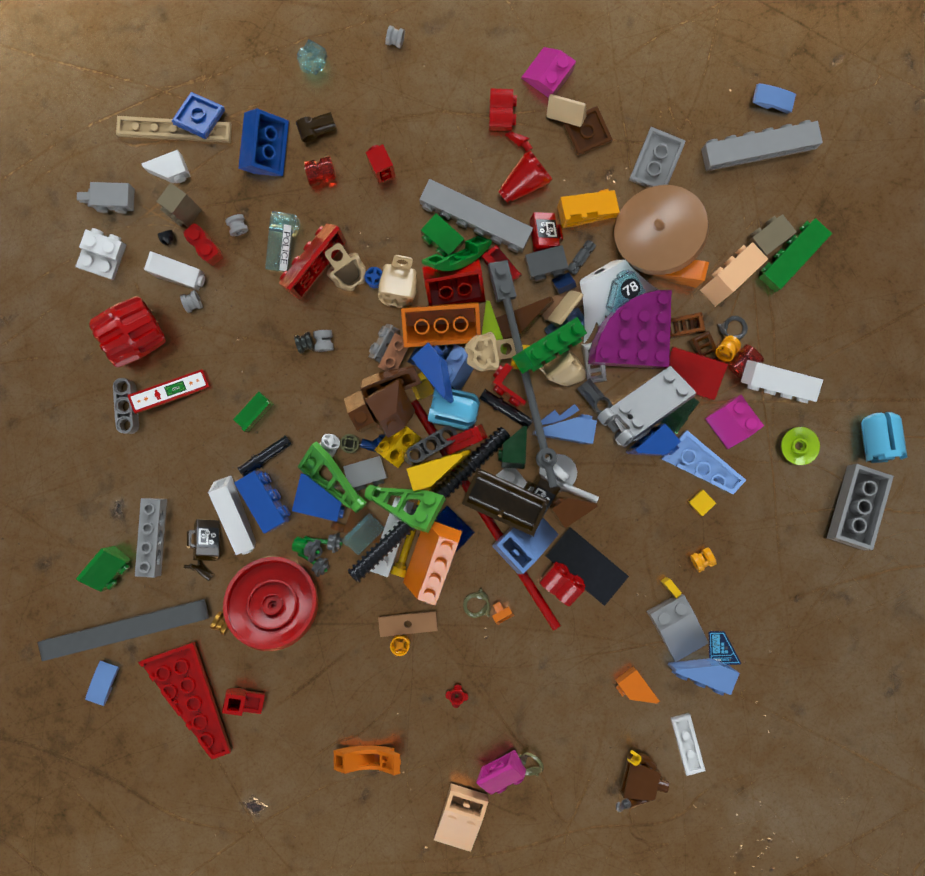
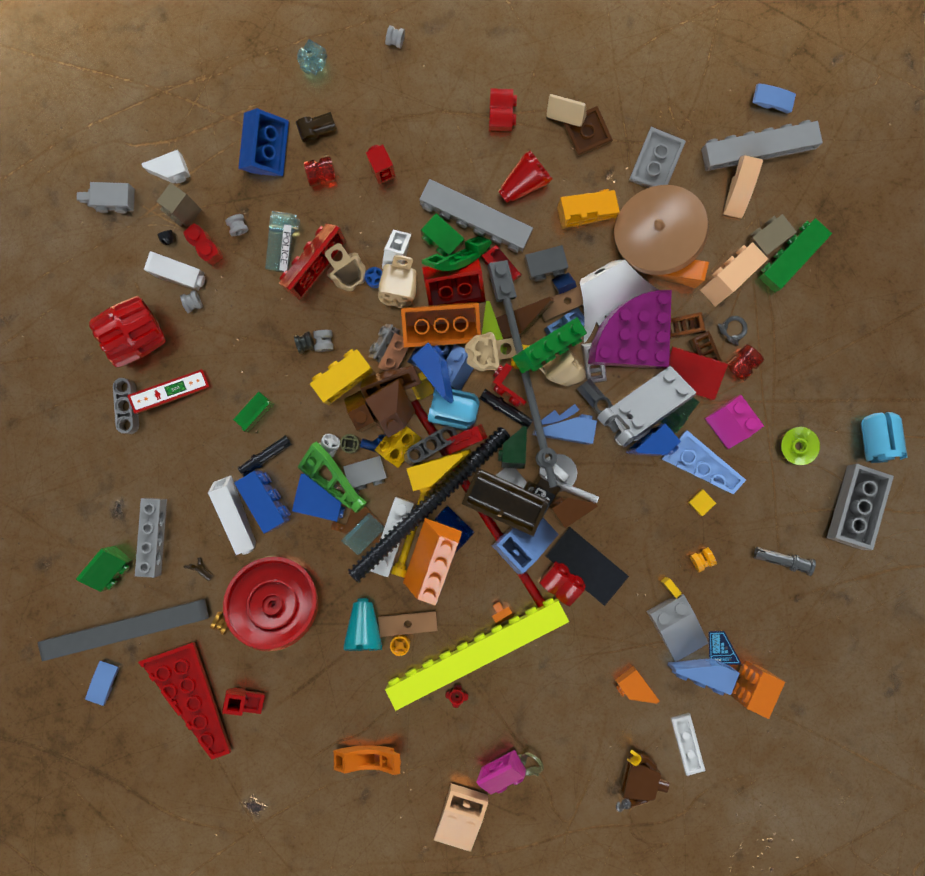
white plate [76,228,126,280] -> none
tan tile [116,116,232,143] -> none
tile [172,92,225,139] -> none
dark brown piece [187,519,220,561] -> none
dark grey plant [292,533,343,577] -> none
bright green plate [365,484,446,533] -> none
olive piece [463,588,491,618] -> none
red bar [505,131,533,152] -> none
dark pink slope [521,47,576,98] -> none
red piece [530,212,564,252] -> none
tan slope [548,290,583,328] -> none
dark grey axle [567,240,596,275] -> none
clear light blue slope [606,270,646,313] -> none
light orange wheel [716,336,741,362] -> none
white brick [741,360,823,404] -> none
none -> yellow brick [310,349,374,405]
none -> teal cone [343,598,382,651]
none -> white slope [382,230,411,269]
none -> neon yellow brick [385,598,569,711]
none -> light nougat slope [723,155,763,219]
none -> orange piece [731,661,785,719]
none -> dark grey pin [754,547,816,576]

